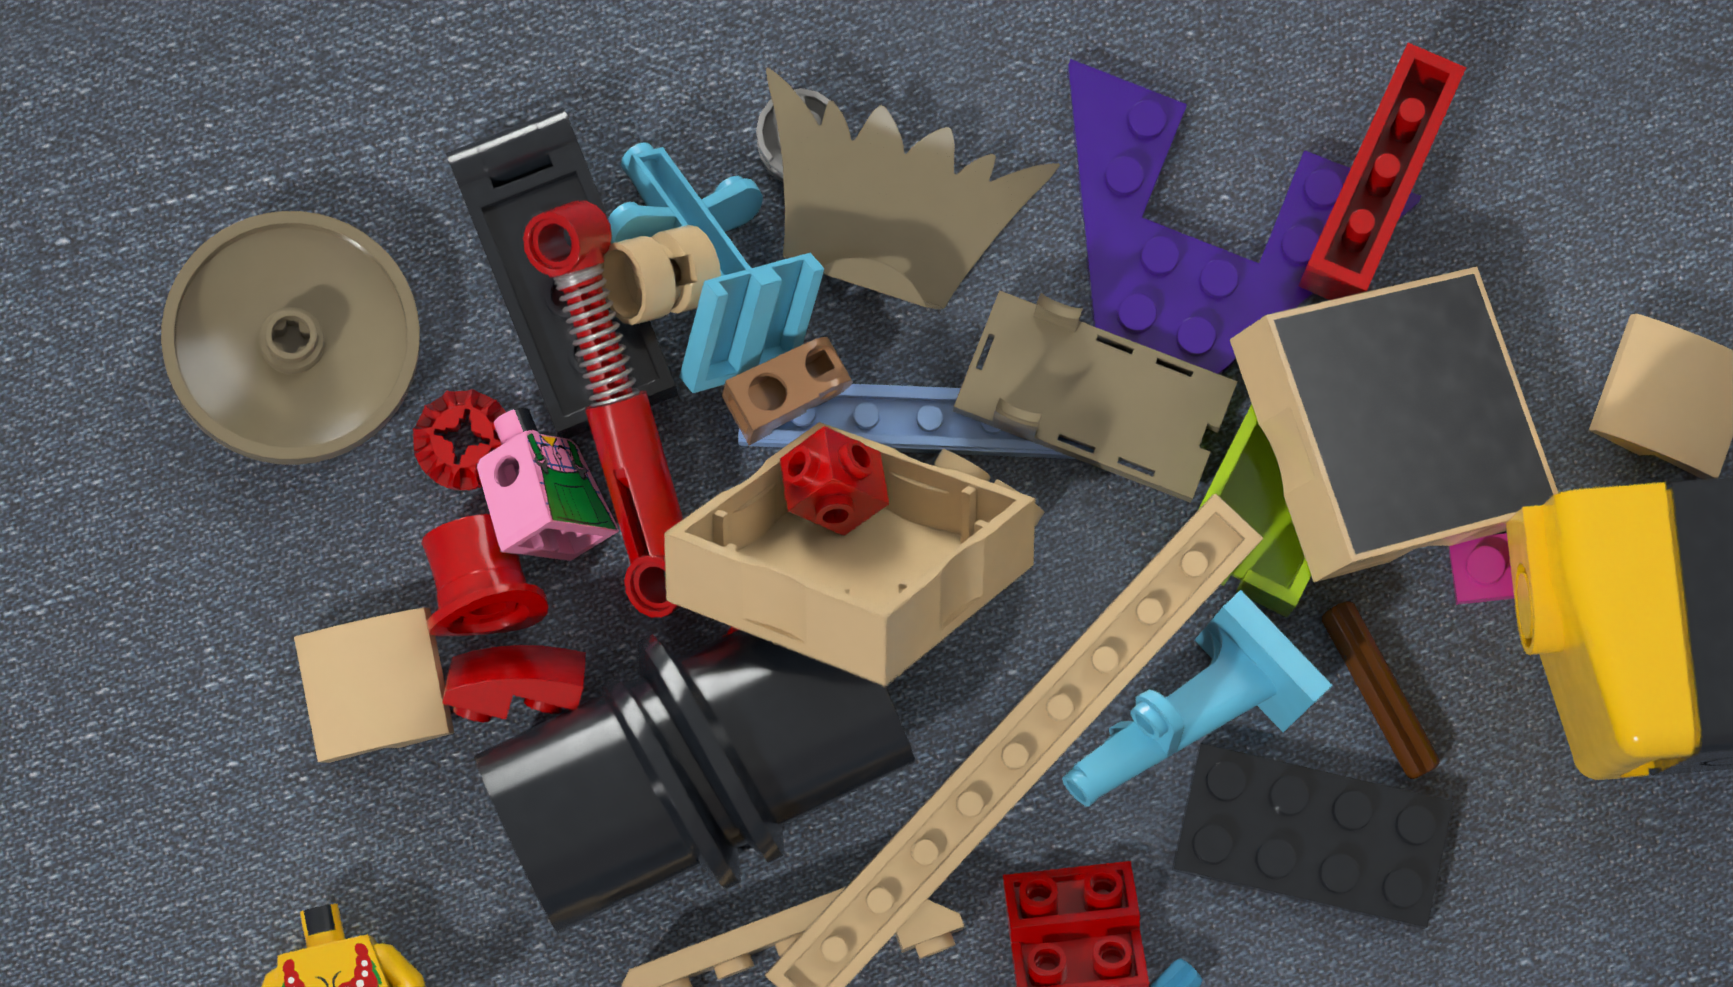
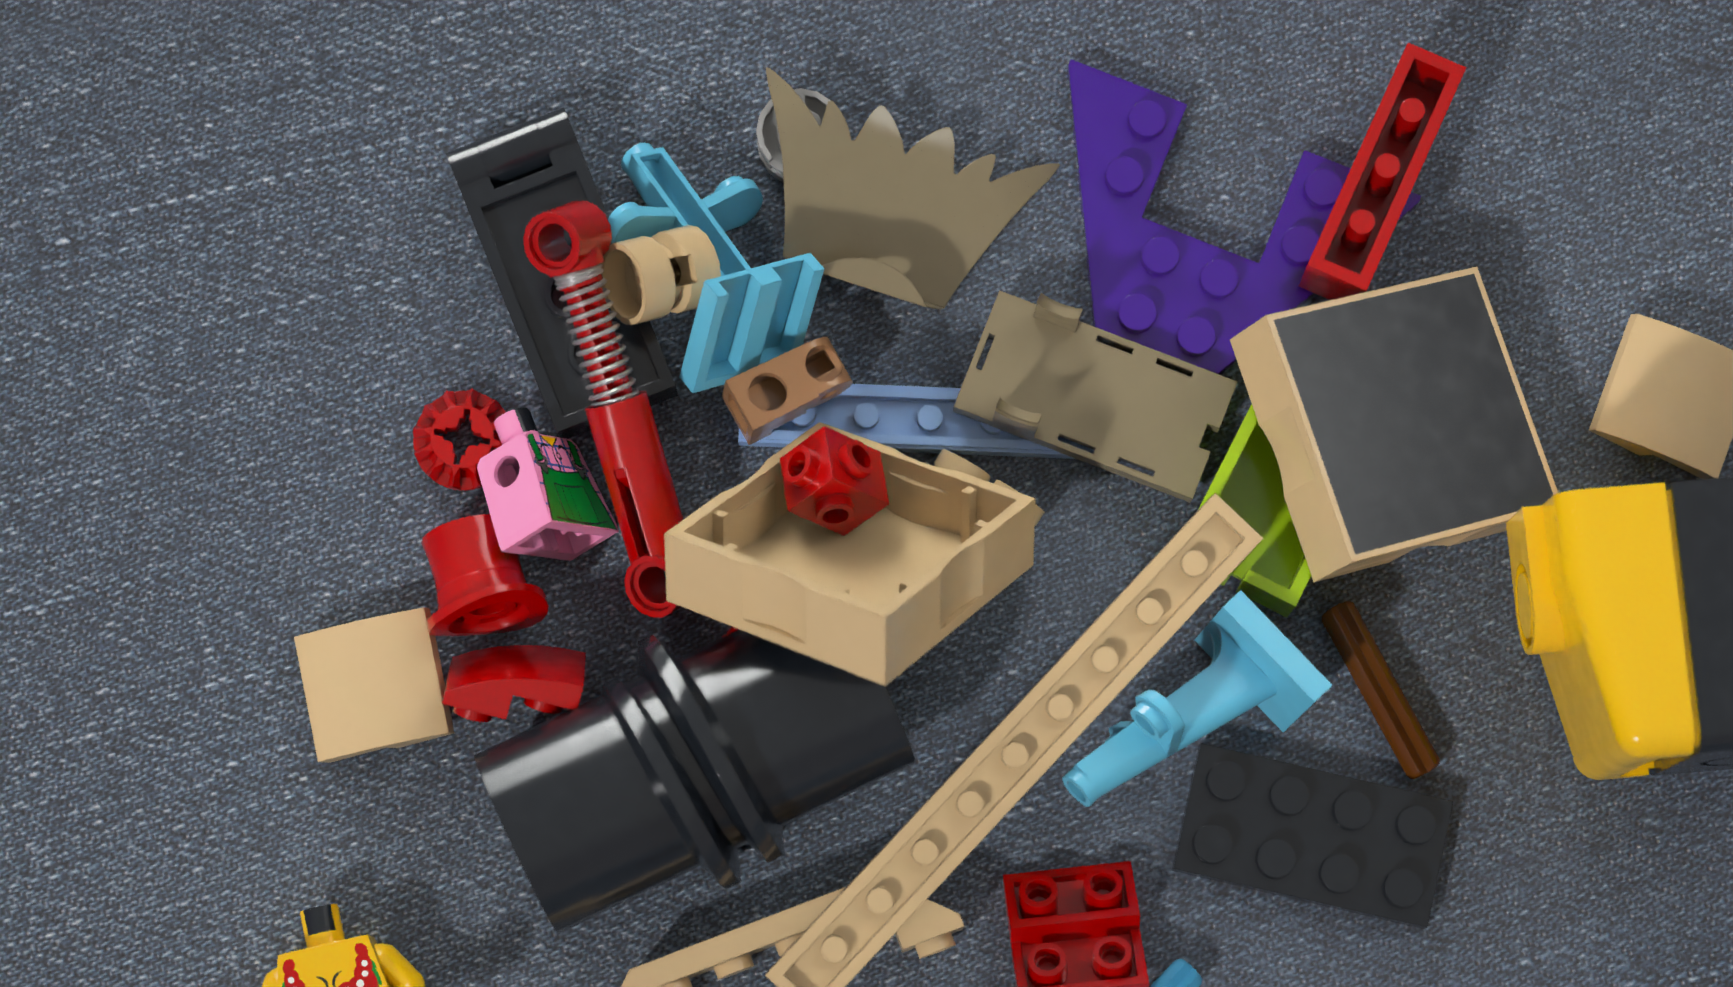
dark tan dish [161,211,420,465] -> none
dark pink plate [1448,533,1514,605] -> none

